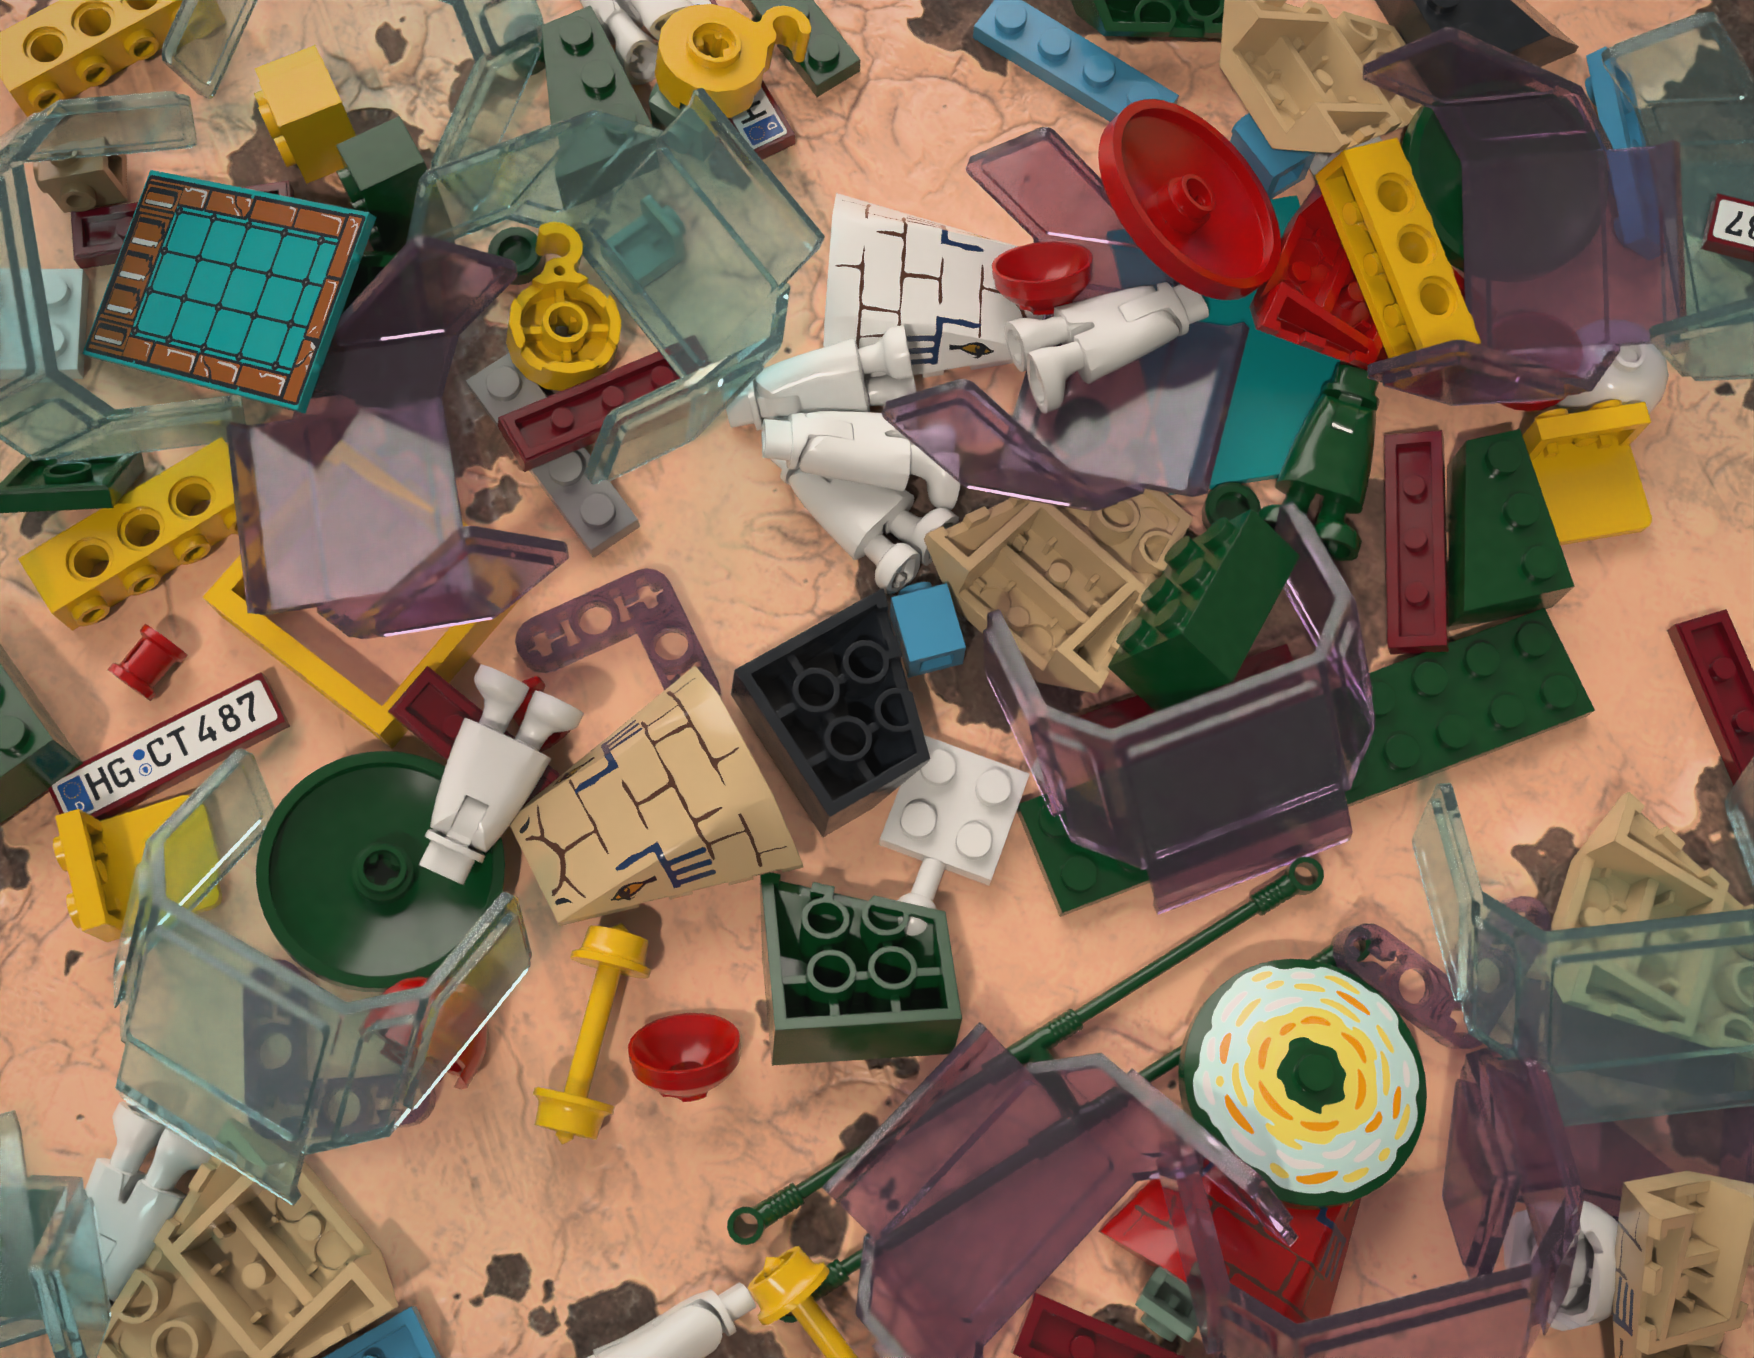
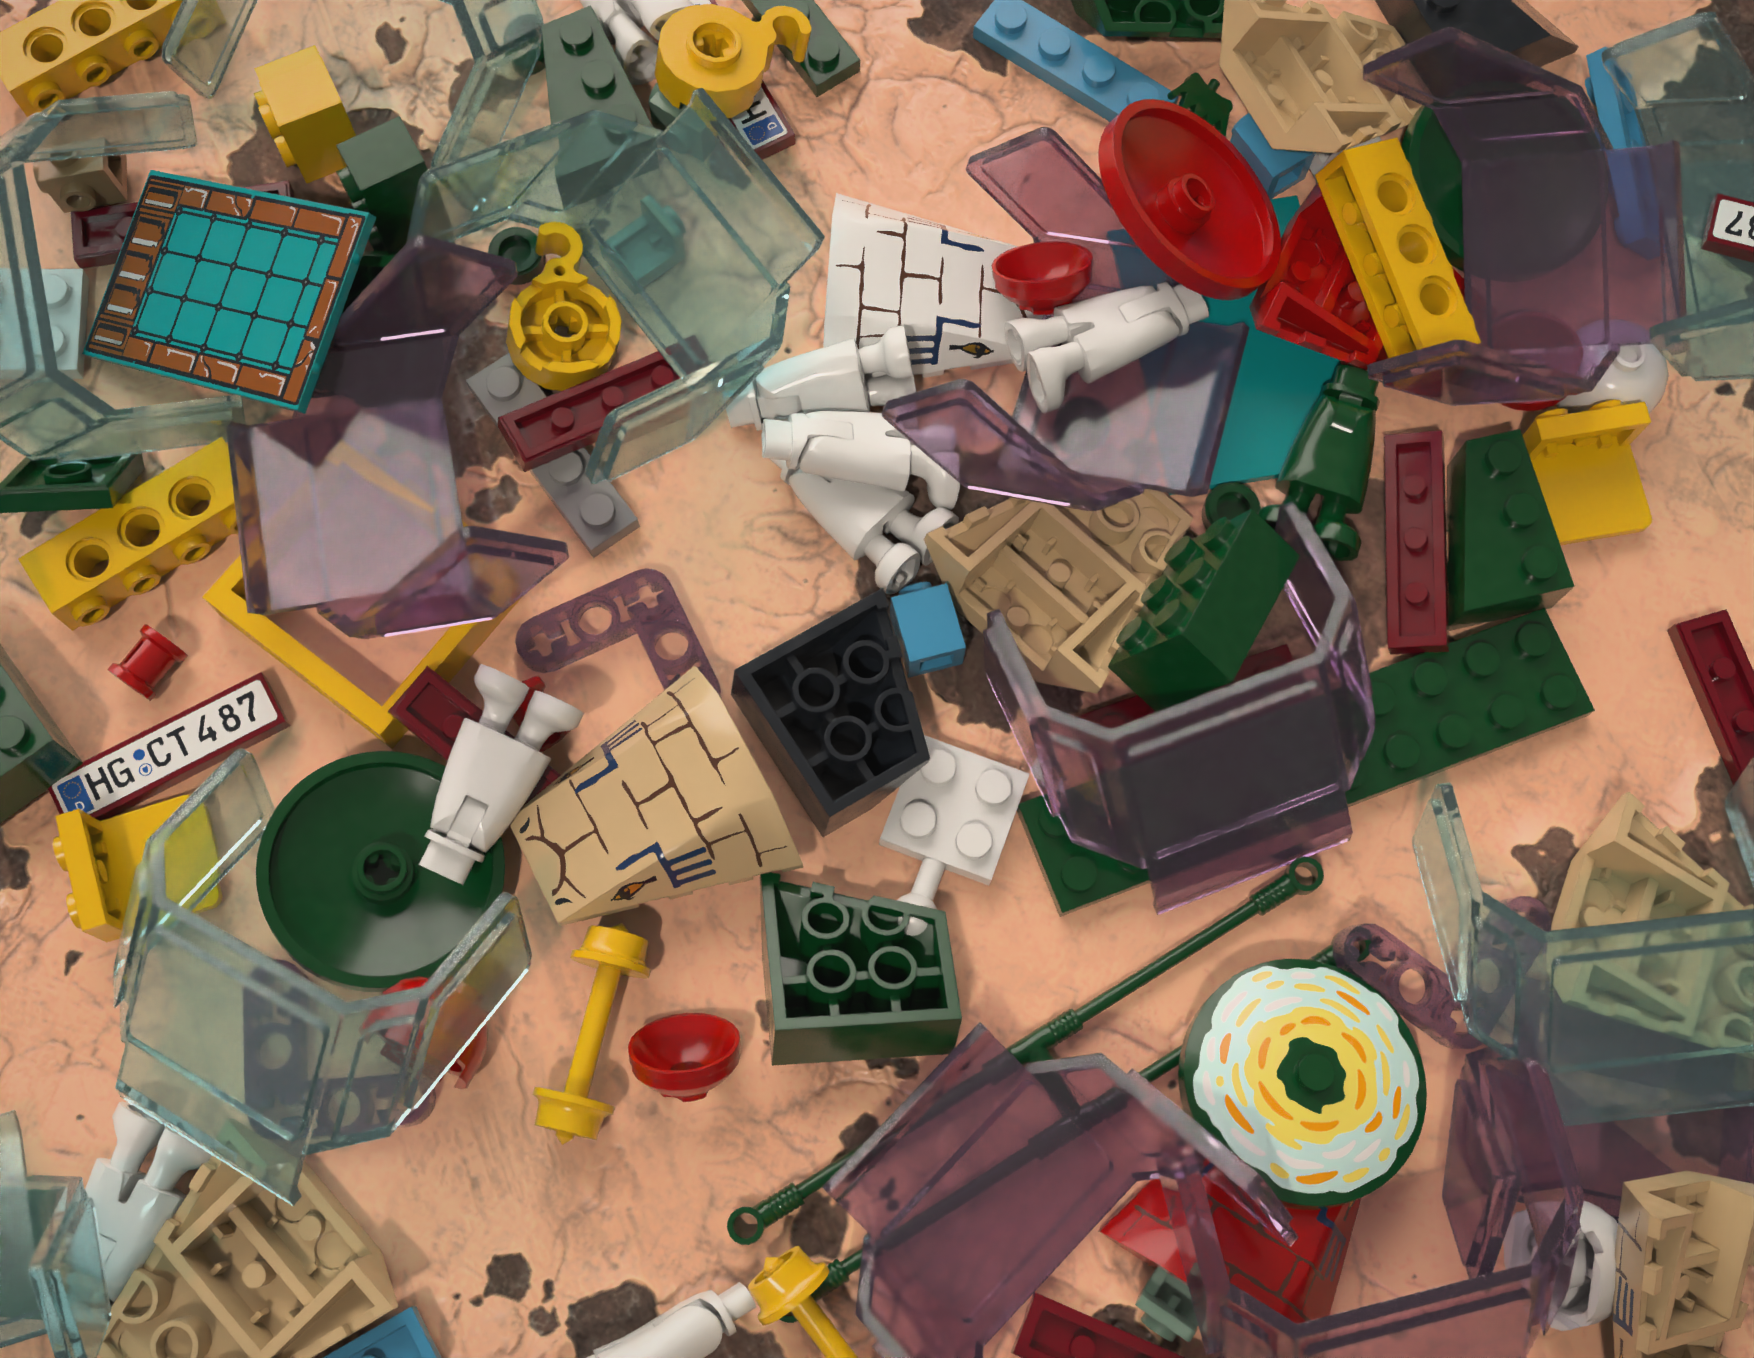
none -> dark green piece [1167,72,1233,136]

